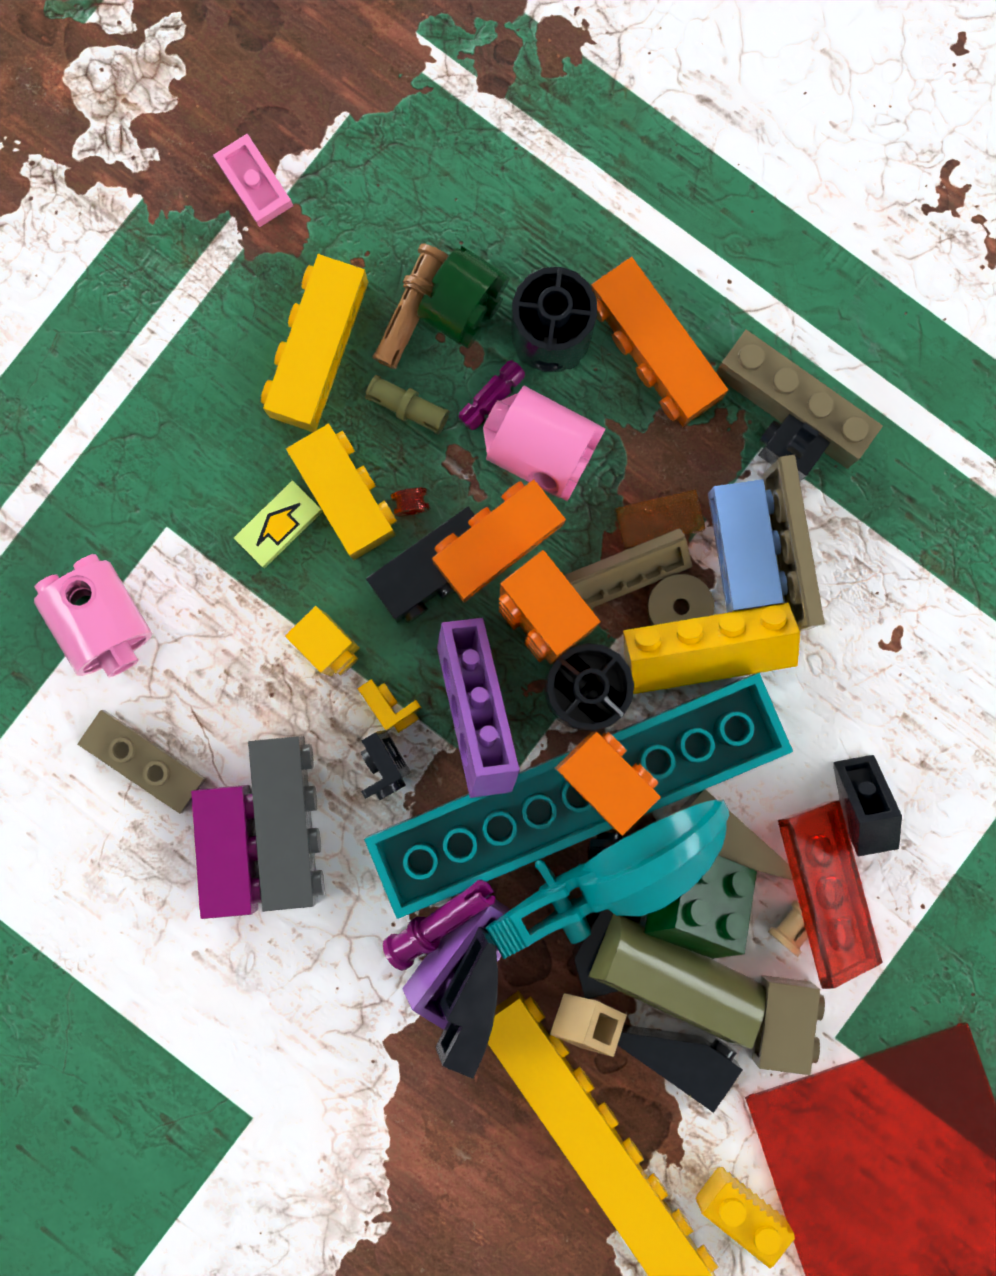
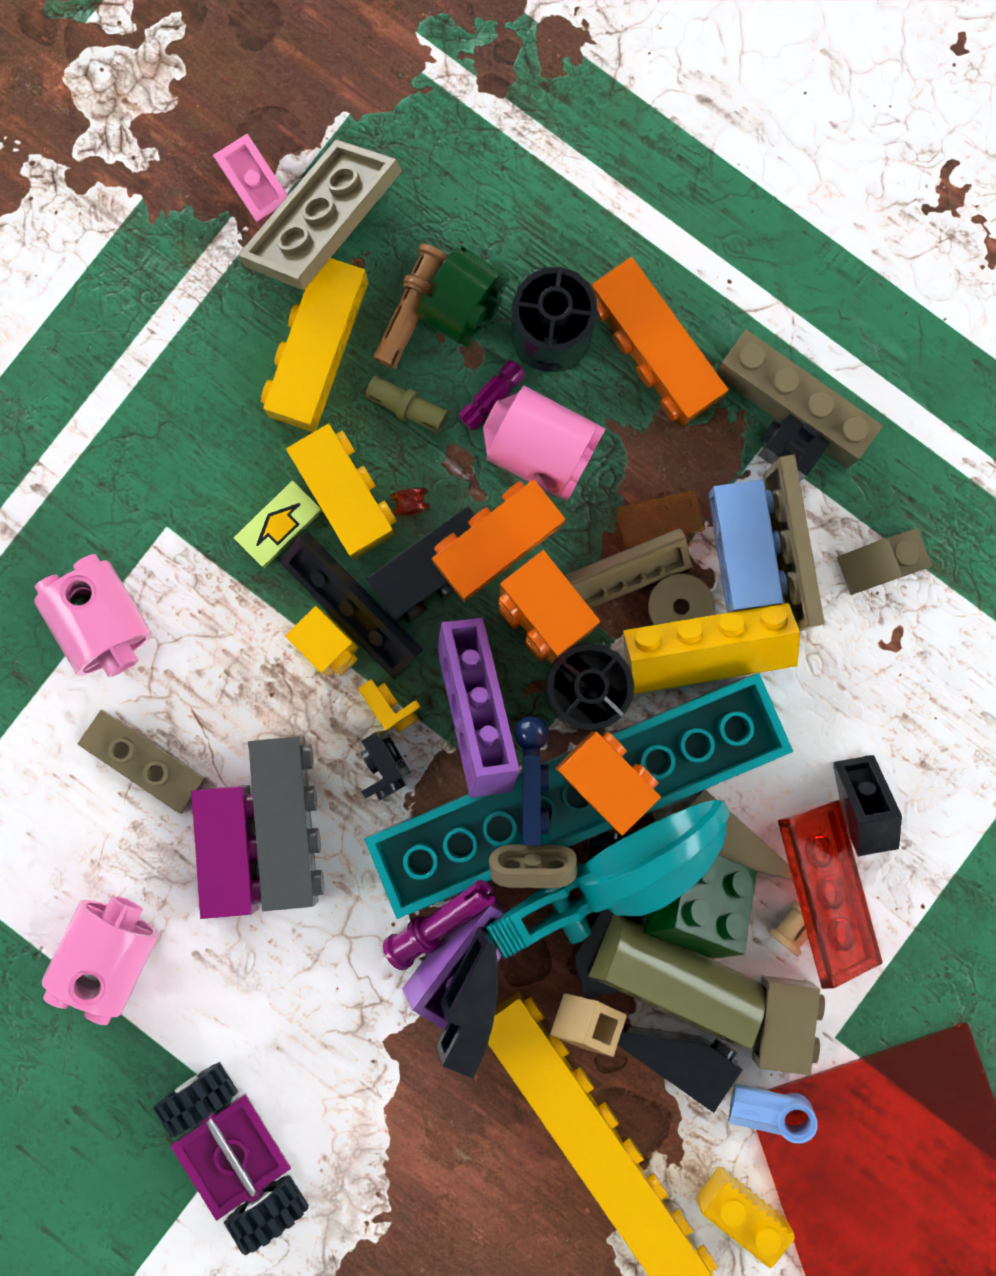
none -> bright pink cylinder [42,895,159,1025]
none -> plate [153,1062,309,1255]
none -> dark tan plate [238,139,402,291]
none -> black plate [279,531,424,680]
none -> dark tan plate [489,844,578,888]
none -> dark blue plate [514,716,549,845]
none -> light blue piece [728,1083,817,1144]
none -> dark tan slope [836,528,932,595]

